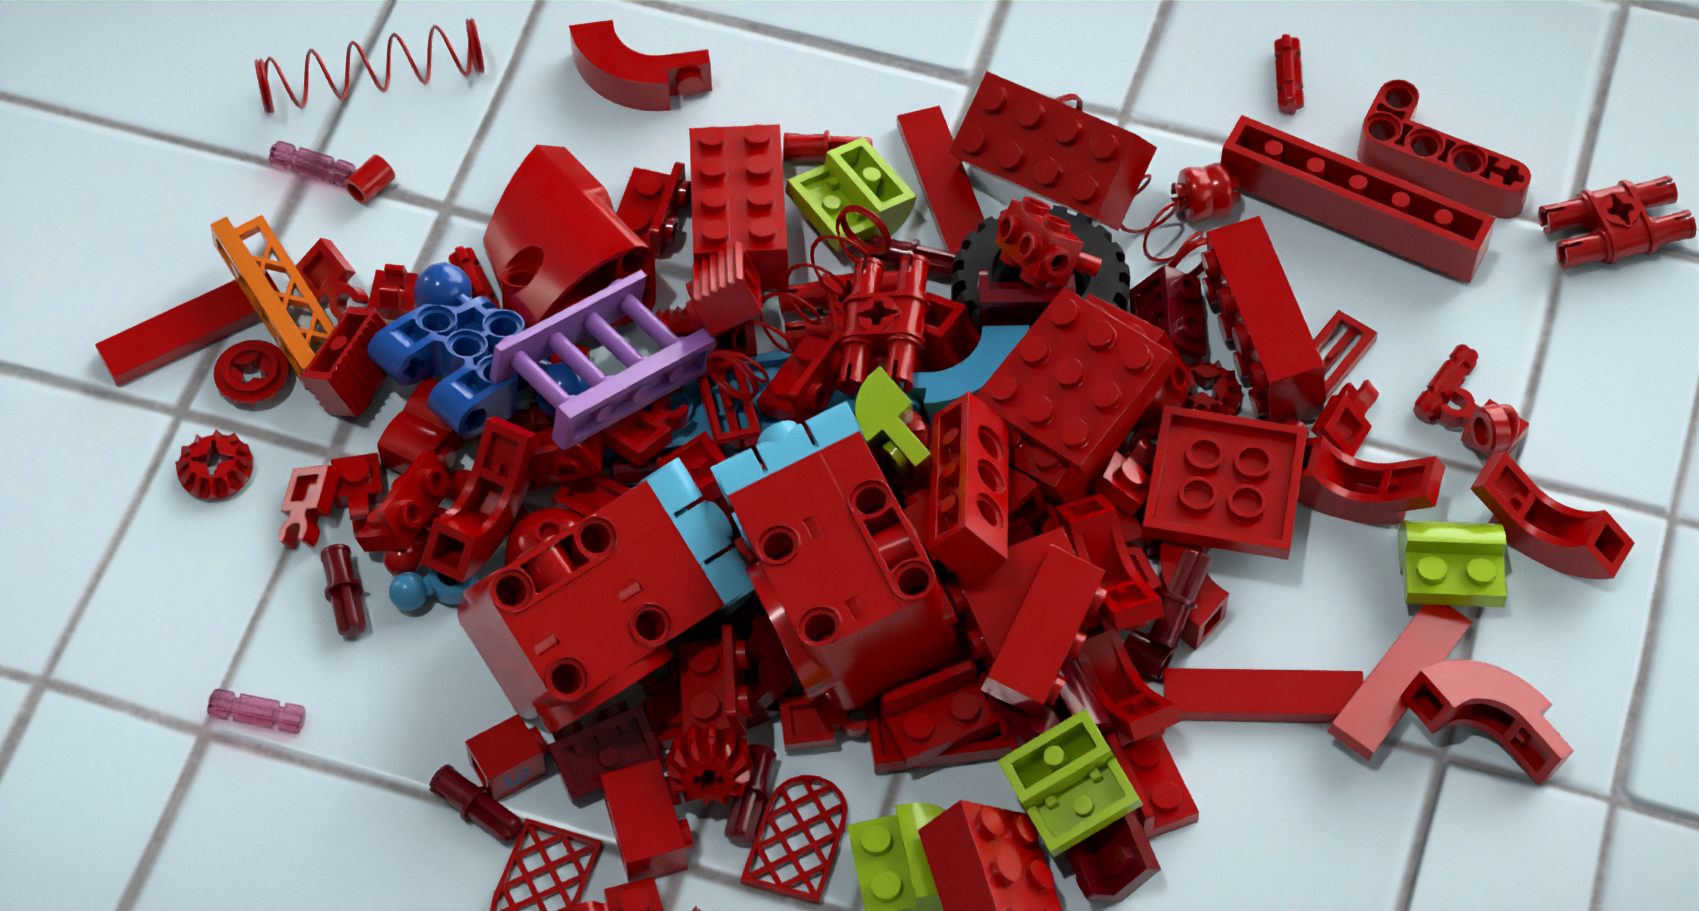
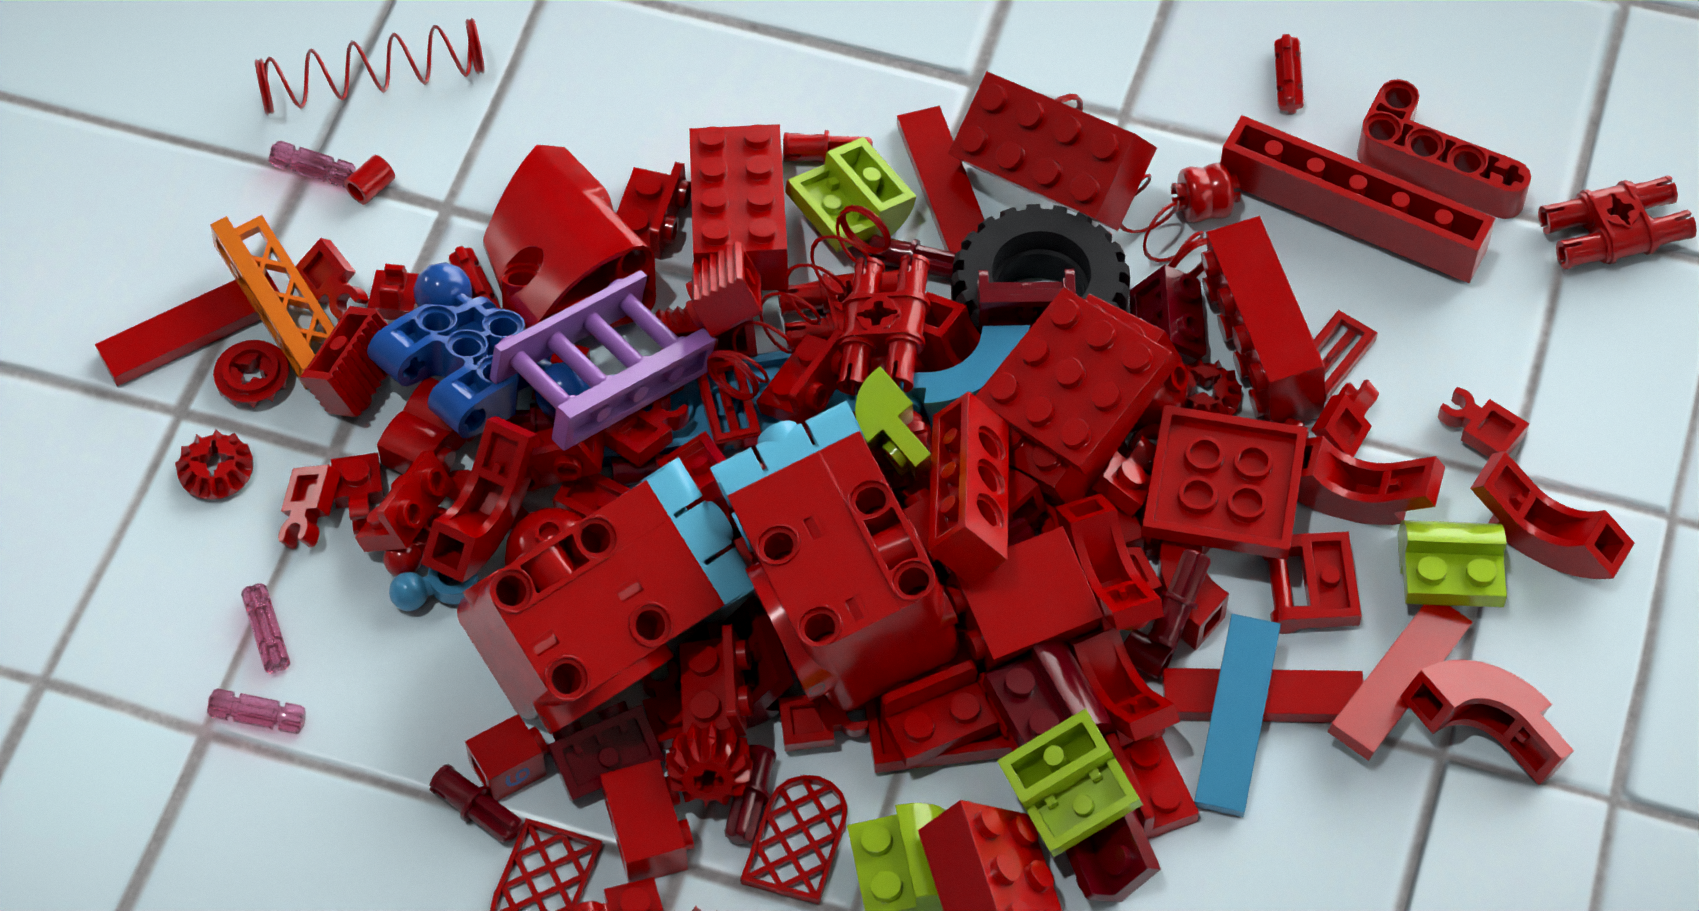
dark red axle [320,544,367,639] -> none
red arch [569,20,712,111] -> none
red brick [980,544,1107,717] -> none
red brick [994,196,1102,287] -> none
red axle [1413,344,1479,423] -> none
red tile [1470,404,1520,454] -> none
none -> clear pink axle [241,583,290,674]
none -> dark azure tile [1194,613,1281,817]
none -> red plate [1262,531,1362,634]

